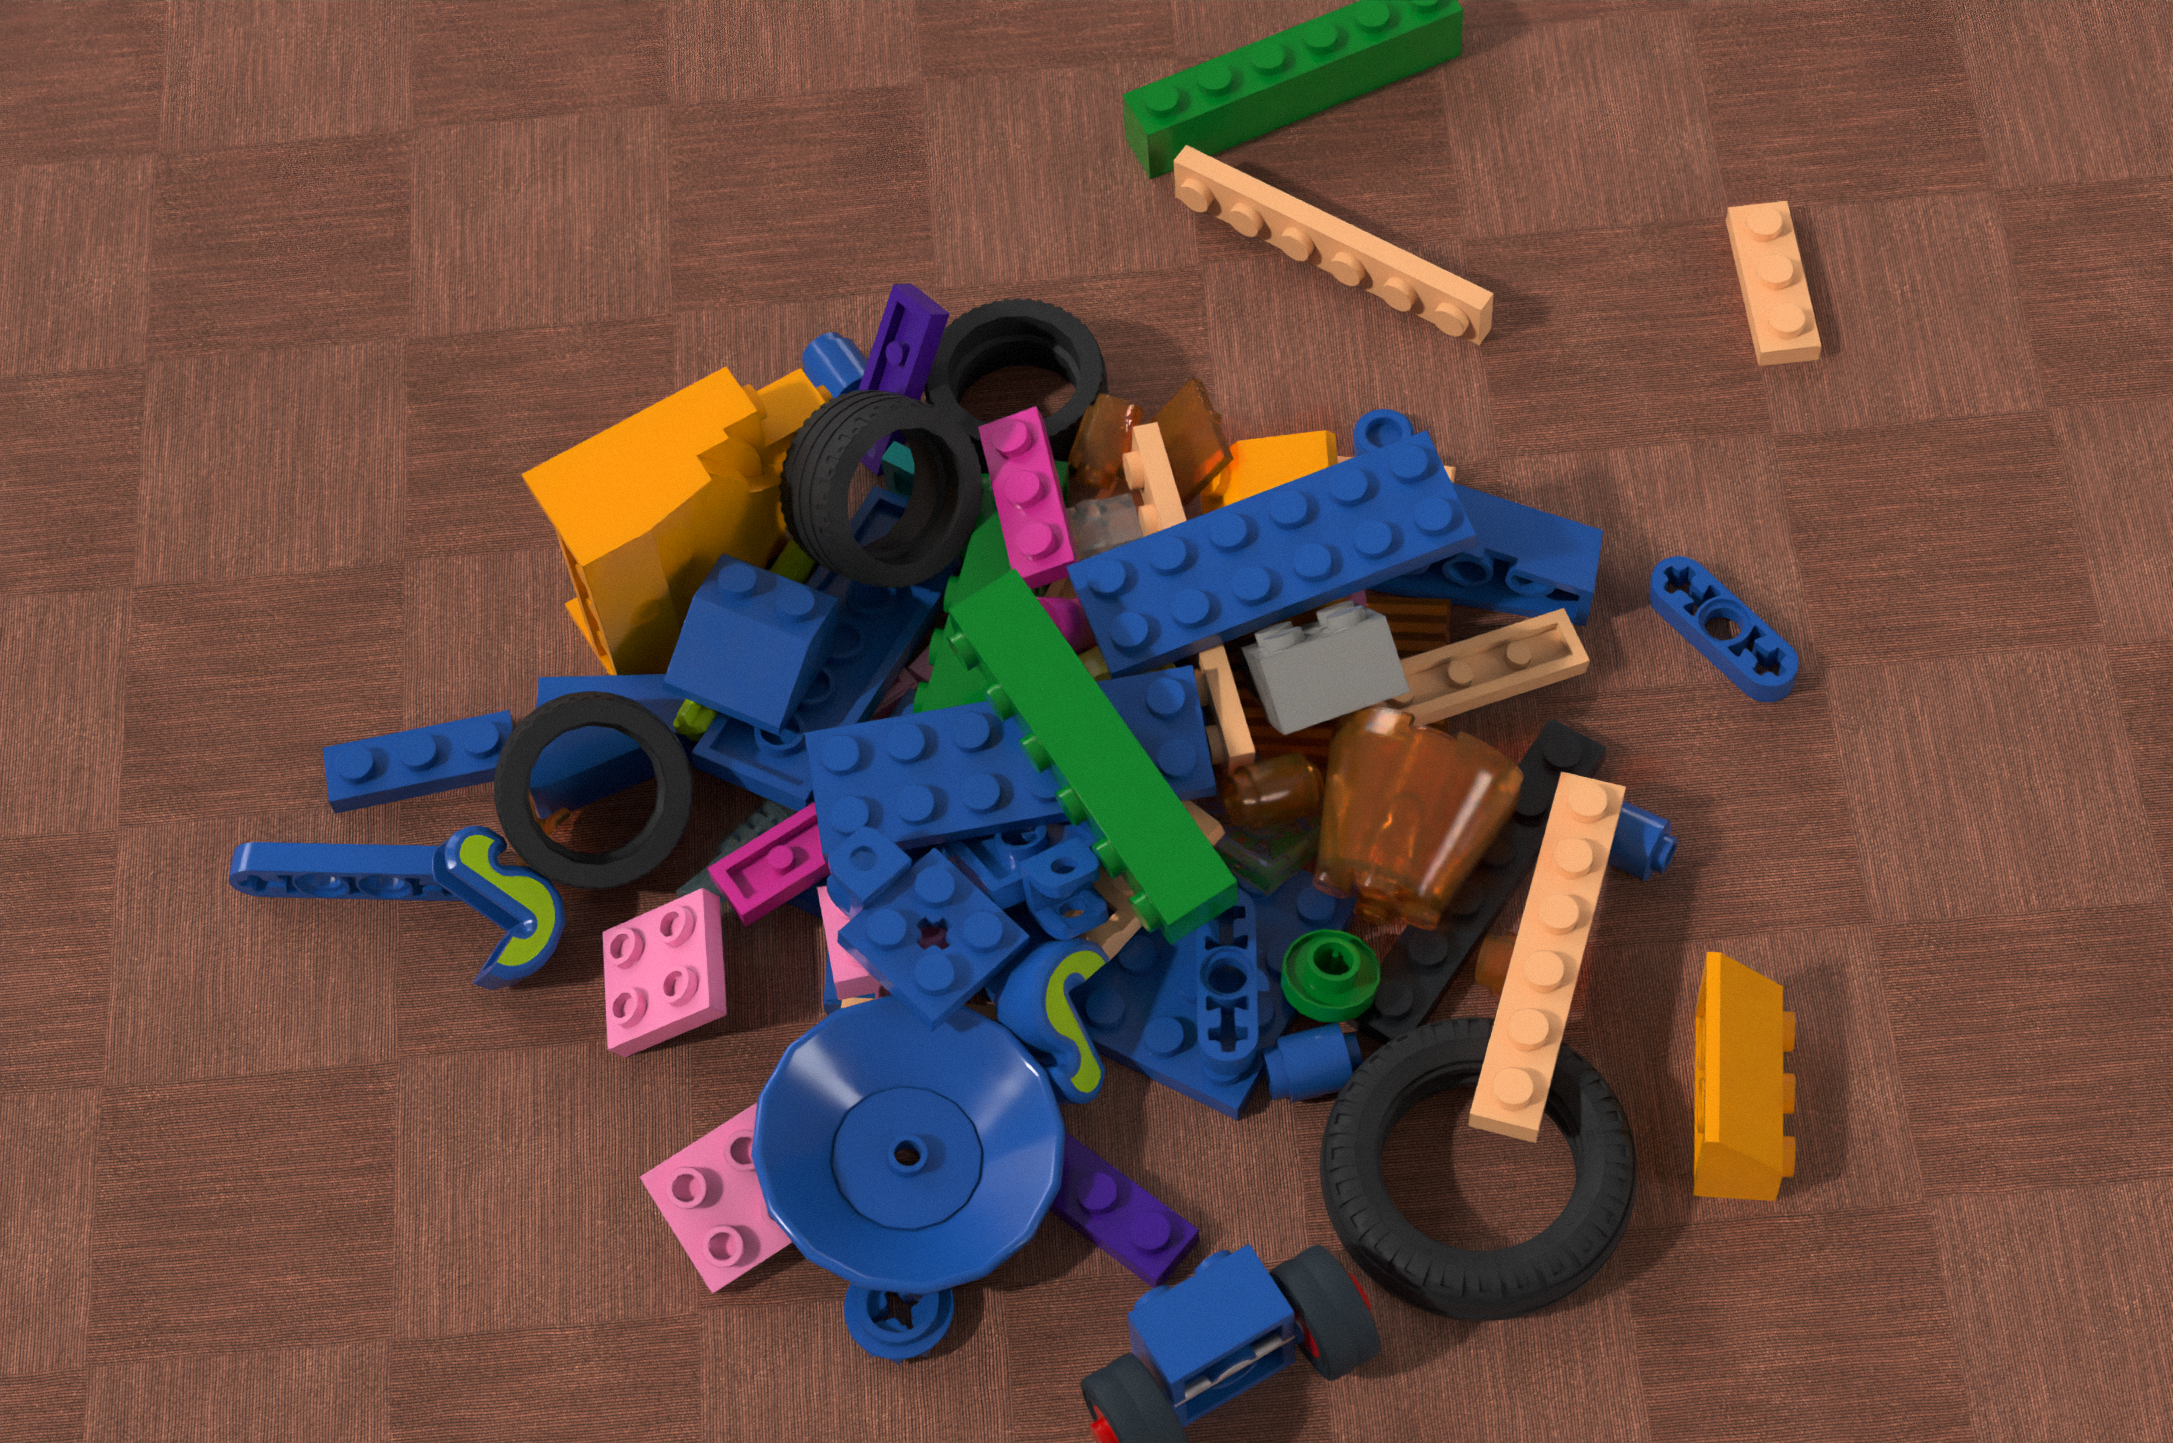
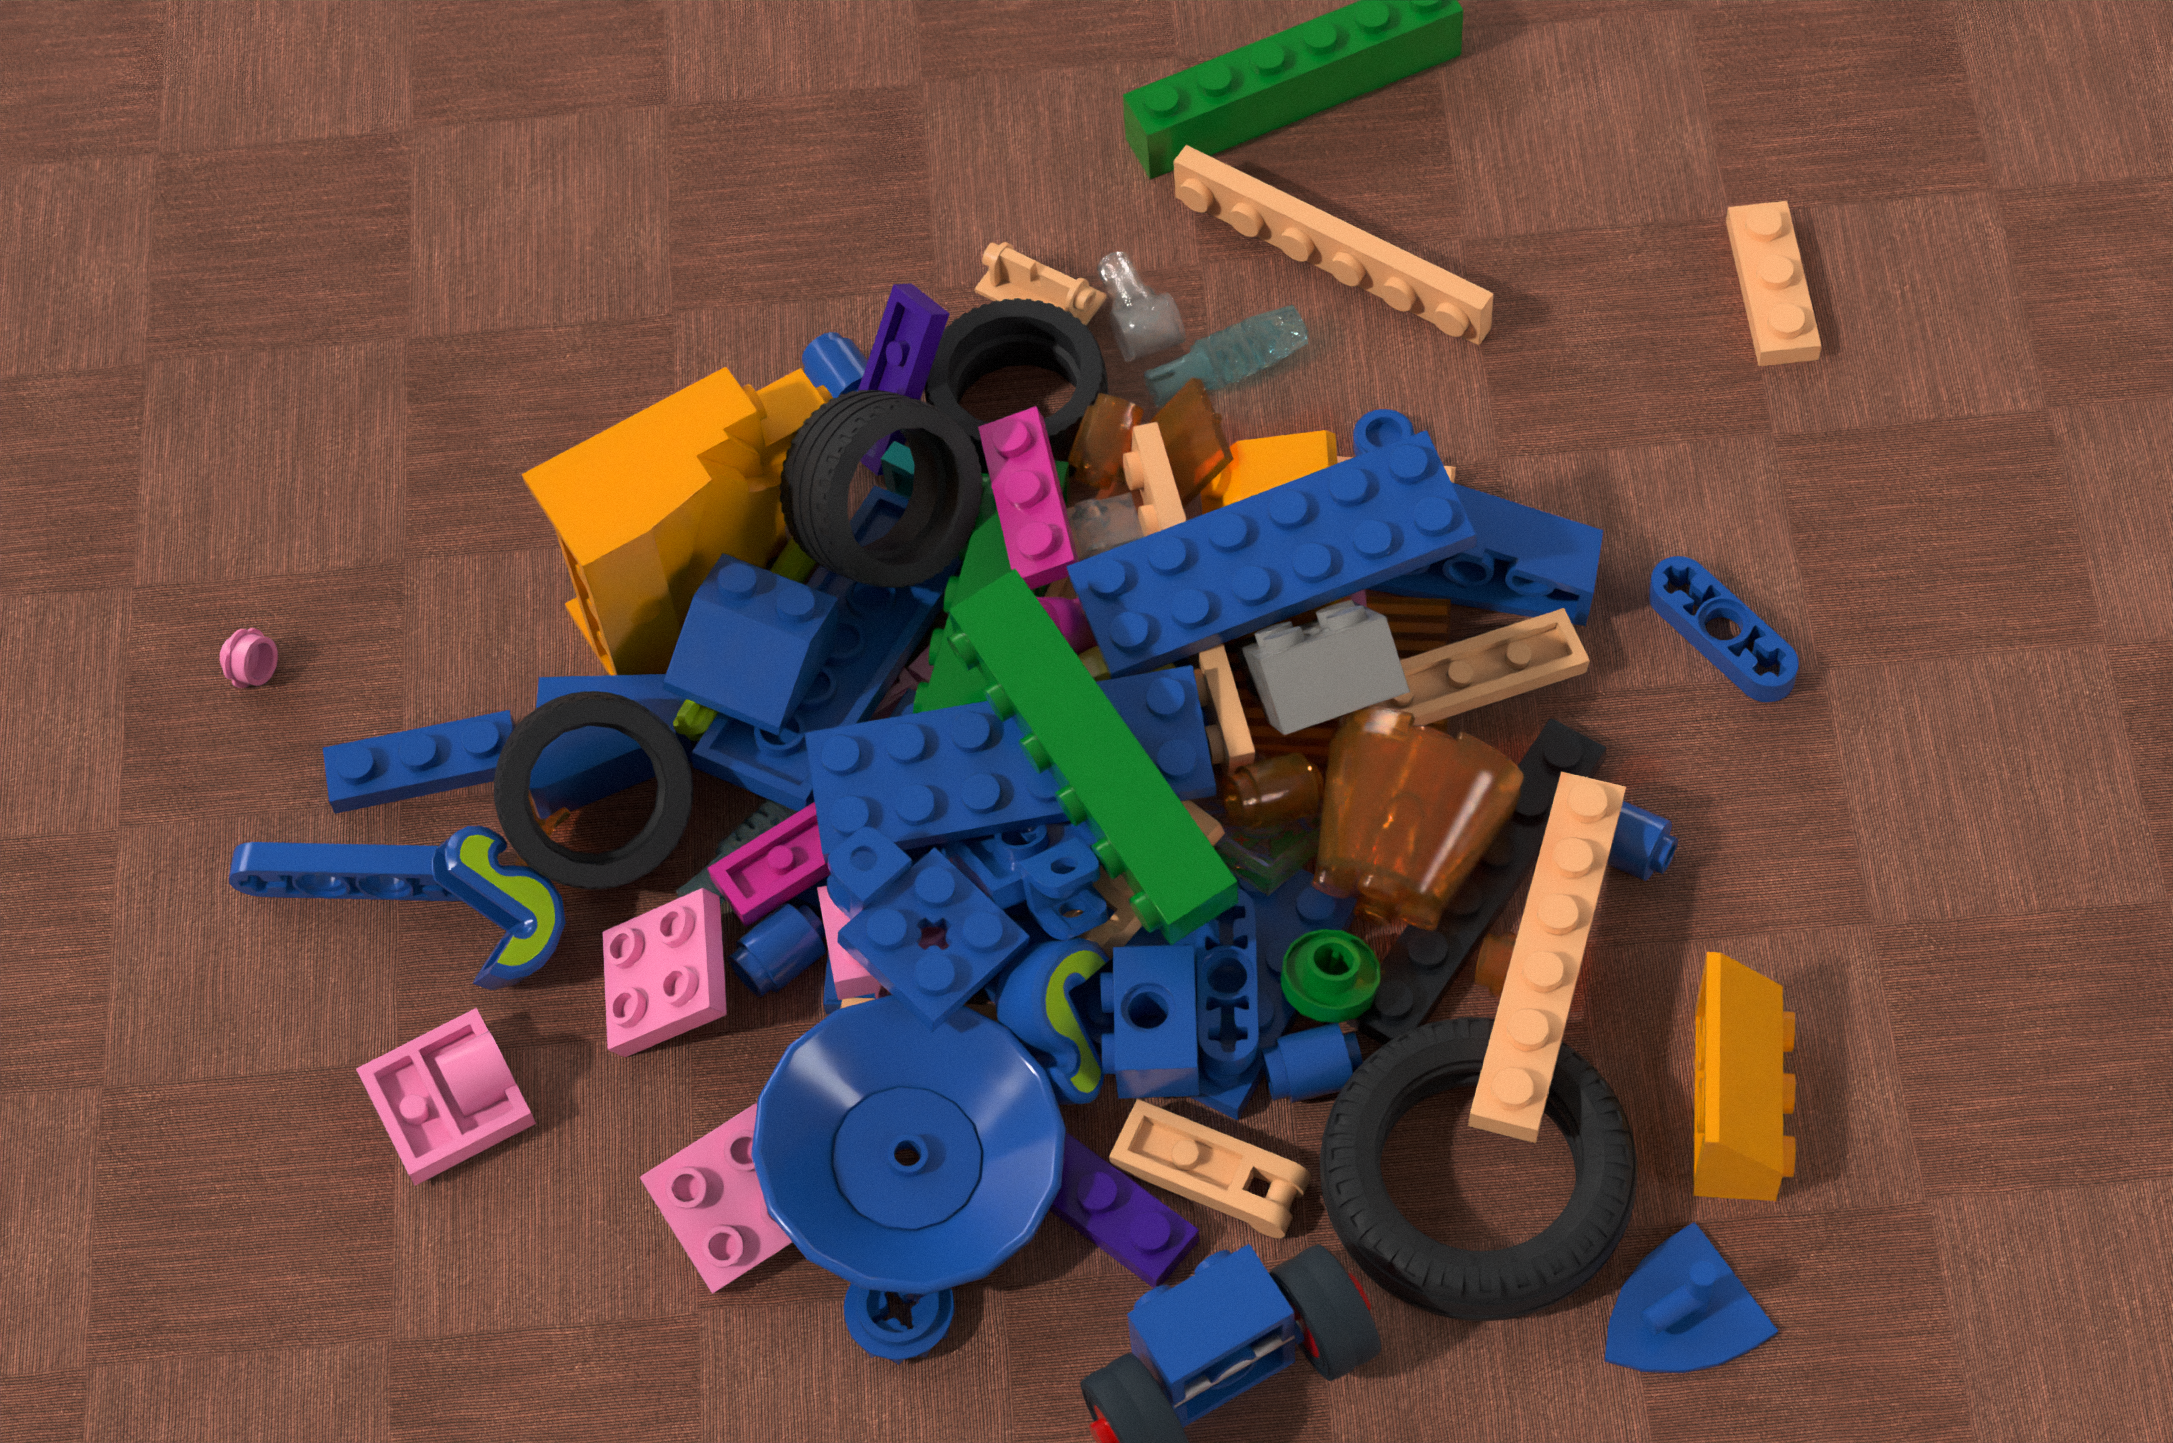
none -> bright pink plate [220,628,278,688]
none -> bright pink plate [356,1008,536,1186]
none -> blue brick [727,902,826,998]
none -> light nougat hinge [975,242,1107,325]
none -> clear pin [1098,251,1186,363]
none -> blue brick [1101,944,1200,1099]
none -> light nougat plate [1109,1099,1312,1239]
none -> clear light blue hinge [1143,305,1309,408]
none -> blue shield [1604,1222,1778,1373]

